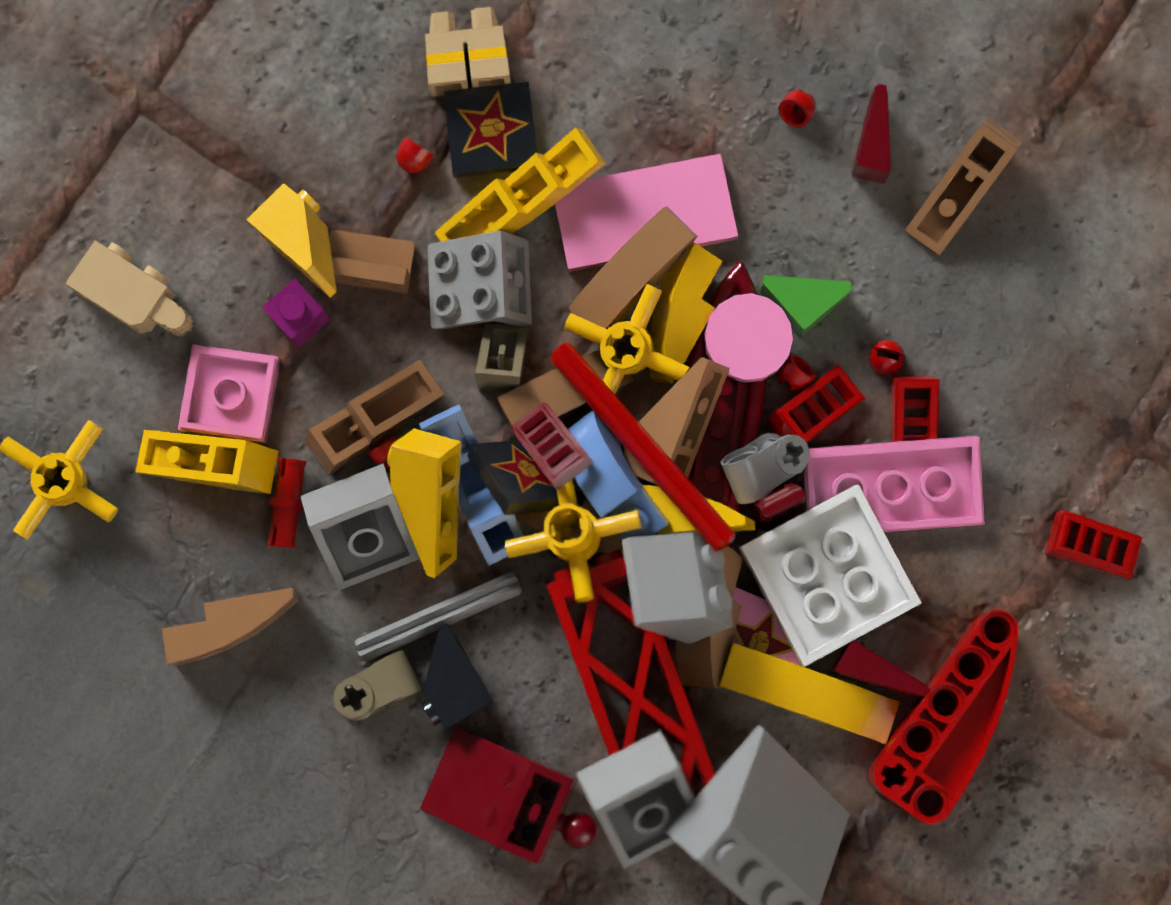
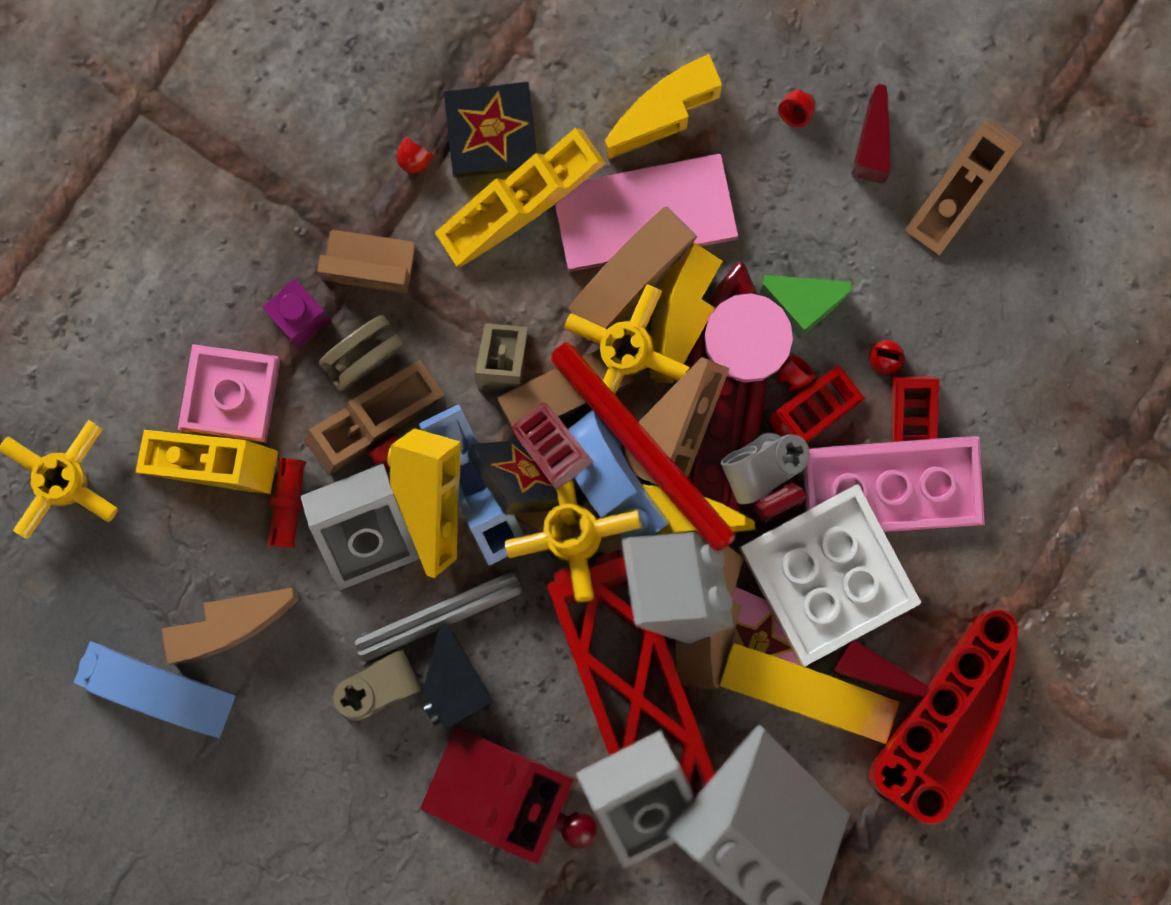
tan hinge [65,240,194,337] -> none
yellow slope [246,184,337,298] -> none
tan hips [425,7,511,97] -> none
light grey bracket [428,231,532,330] -> none
red slope [1044,510,1143,580] -> none
none -> medium blue arch [74,641,236,738]
none -> dark tan head [319,315,404,391]
none -> yellow slope [605,54,722,160]

